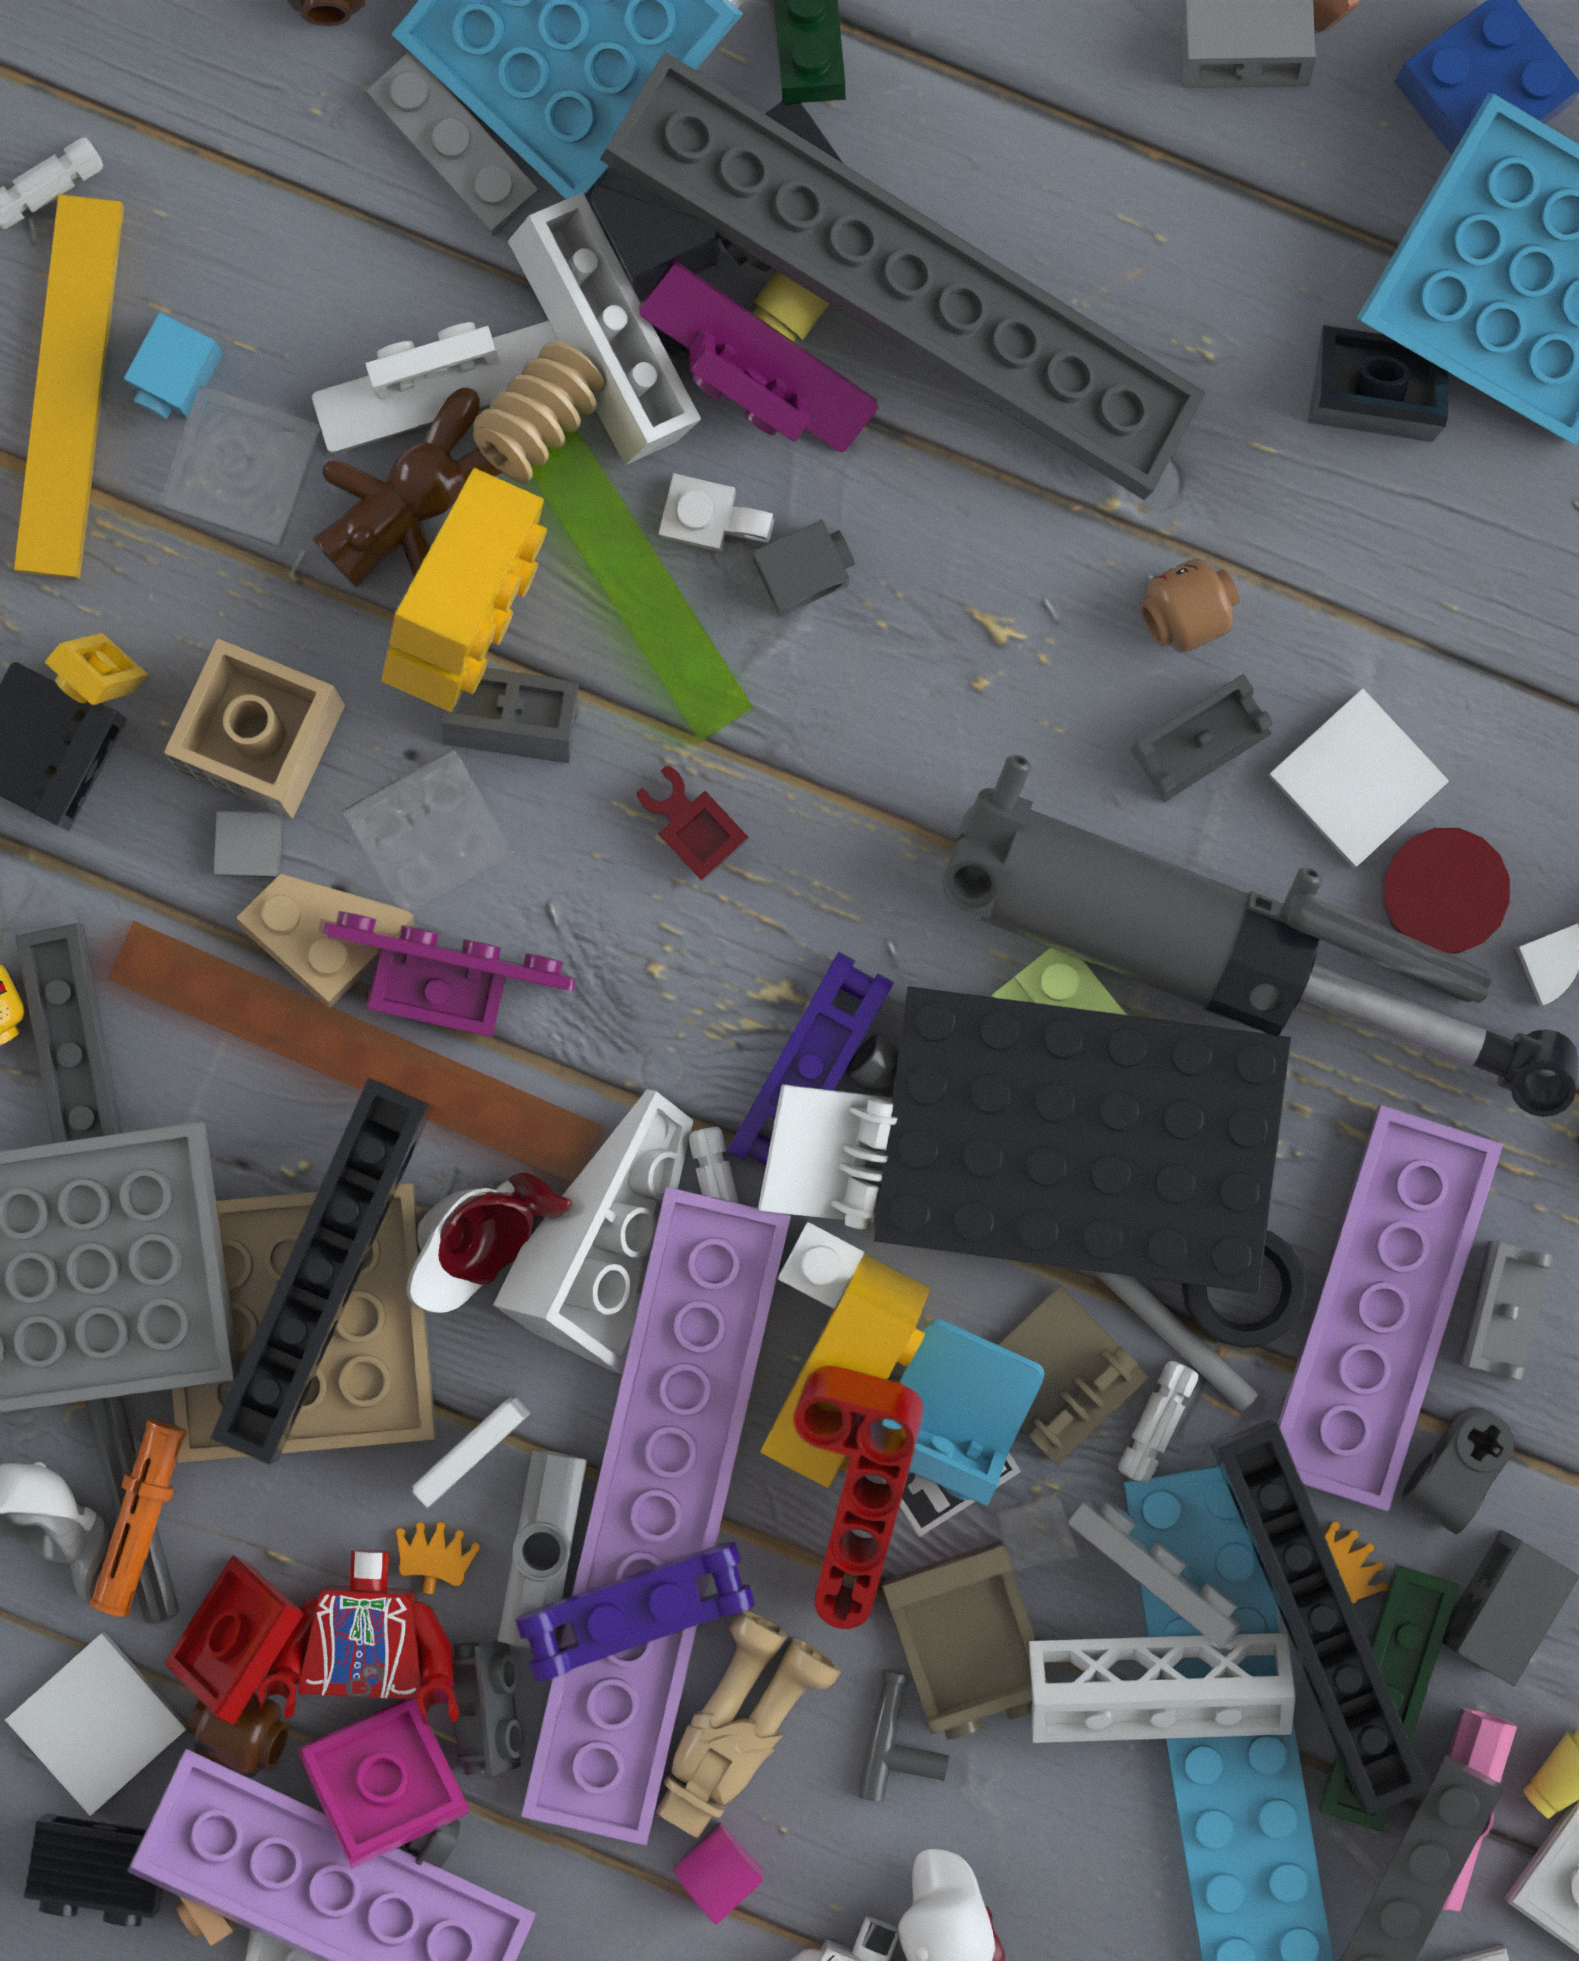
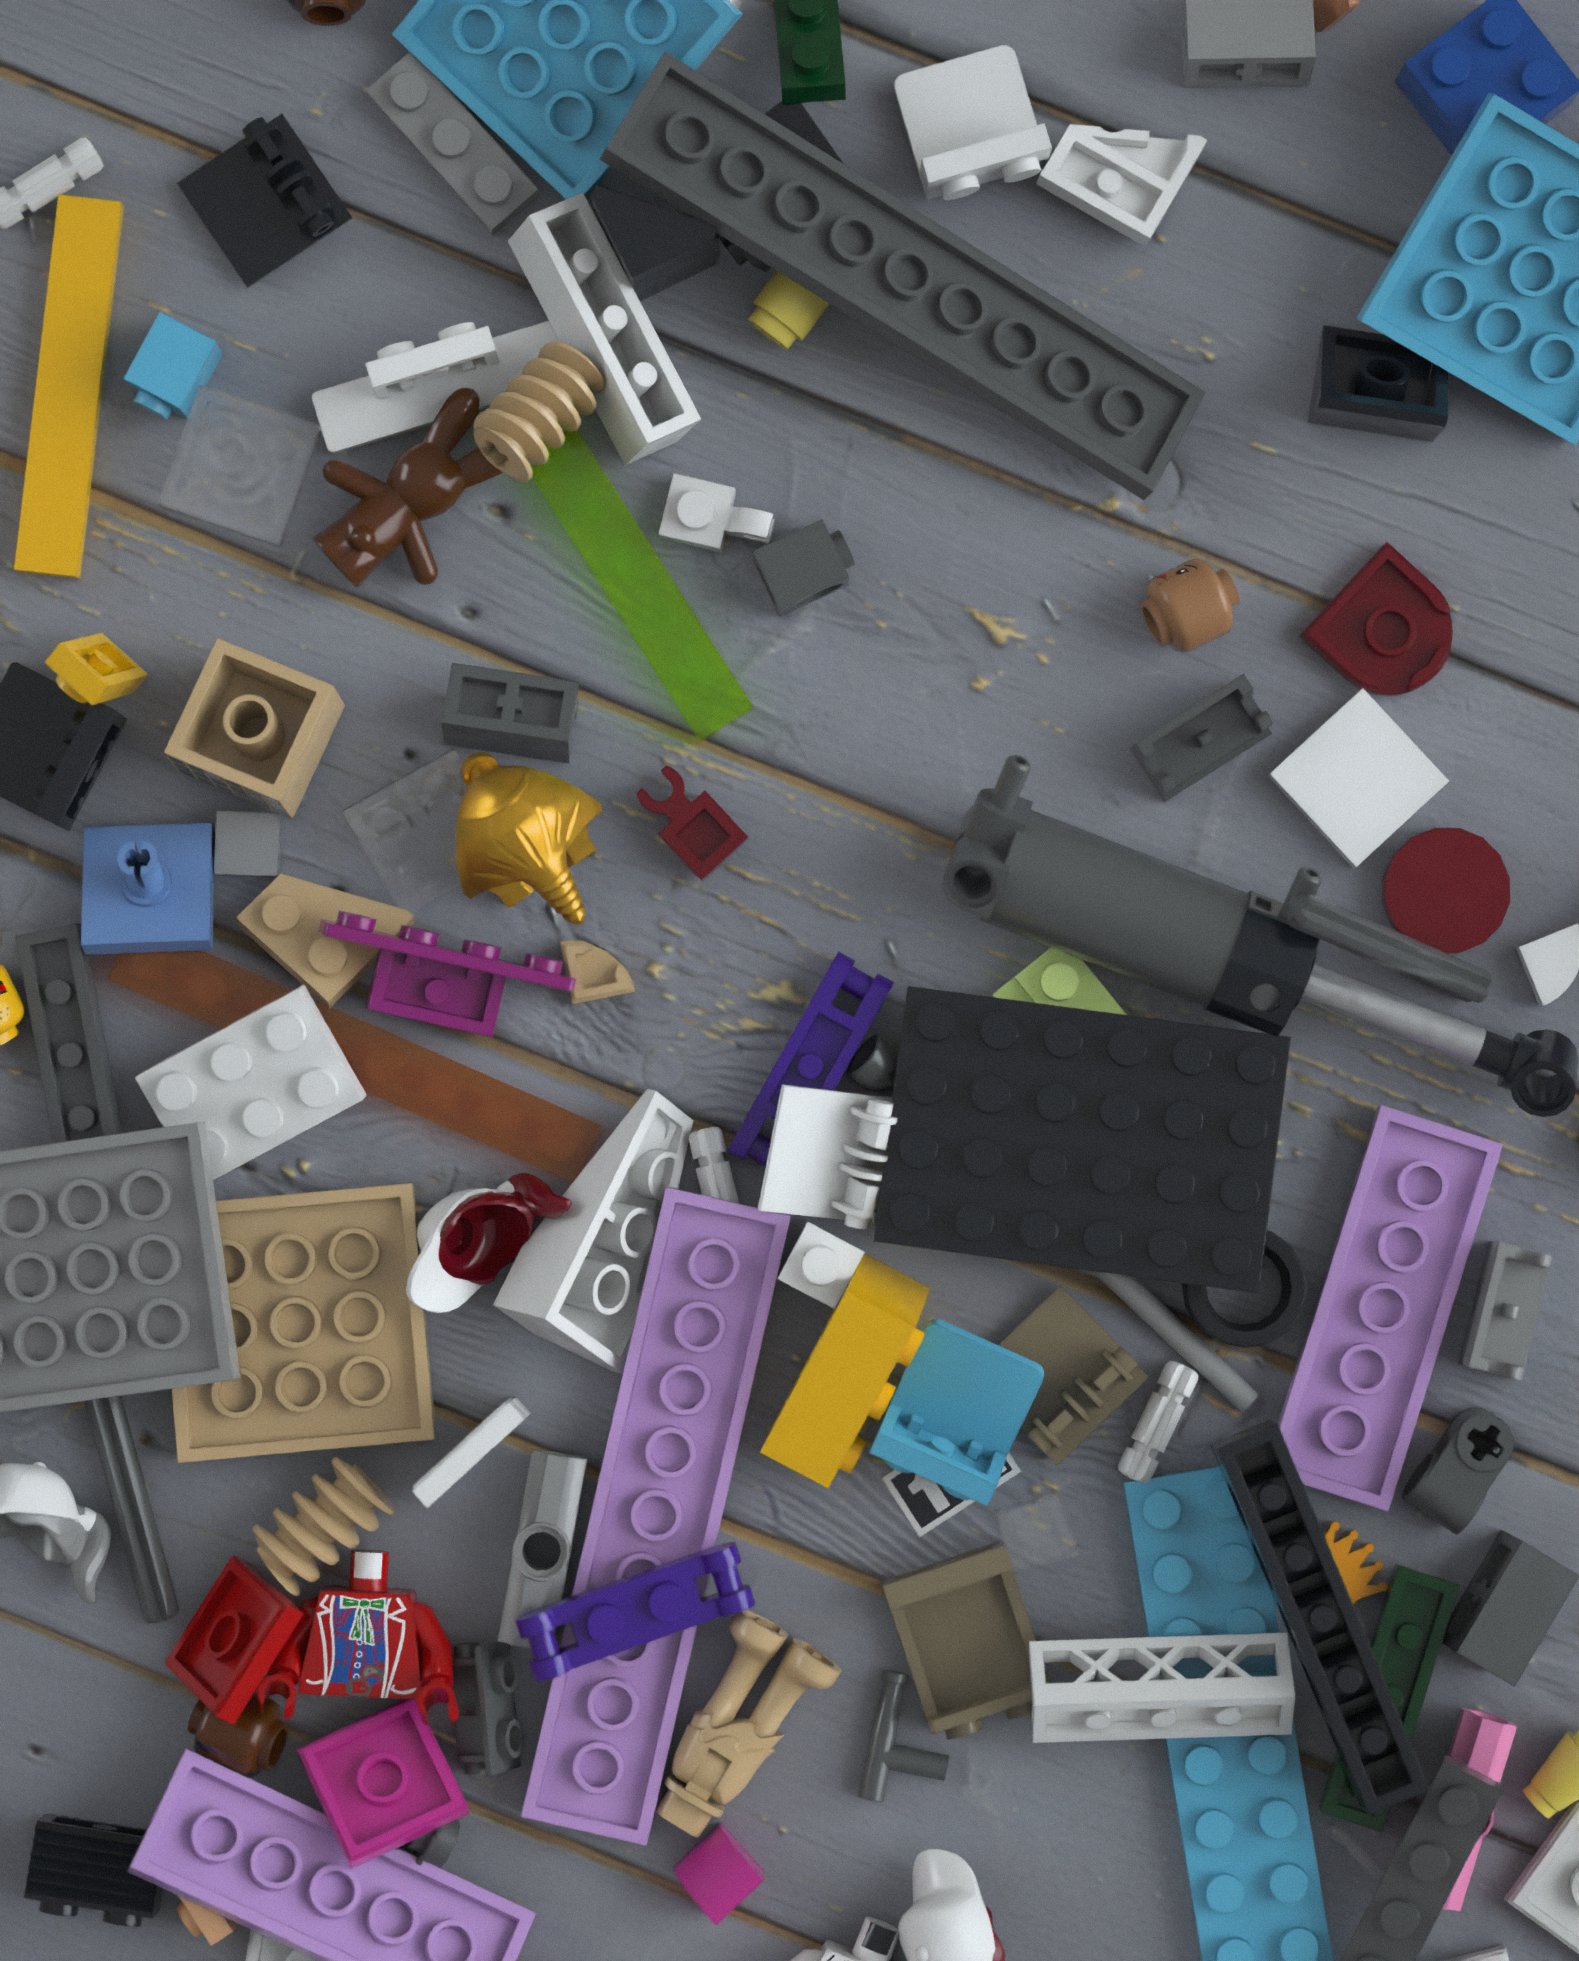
white tile [5,1631,188,1816] -> none
orange pin [89,1419,187,1617] -> none
black brick [209,1078,434,1465] -> none
yellow piece [381,468,547,713] -> none
light orange piece [396,1522,481,1595] -> none
magenta bracket [639,262,878,452] -> none
red beam [793,1365,924,1629] -> none
light grey plate [1067,1500,1244,1648] -> none
none -> medium blue tile [81,823,215,955]
none -> white plate [135,984,367,1180]
none -> black hinge [177,114,353,288]
none -> tan piece [252,1457,396,1597]
none -> pearl gold piece [456,752,602,925]
none -> tan tile [560,941,636,1005]
none -> white bracket [894,45,1052,200]
none -> white wing [1036,124,1207,247]
none -> dark red tile [1299,542,1453,696]

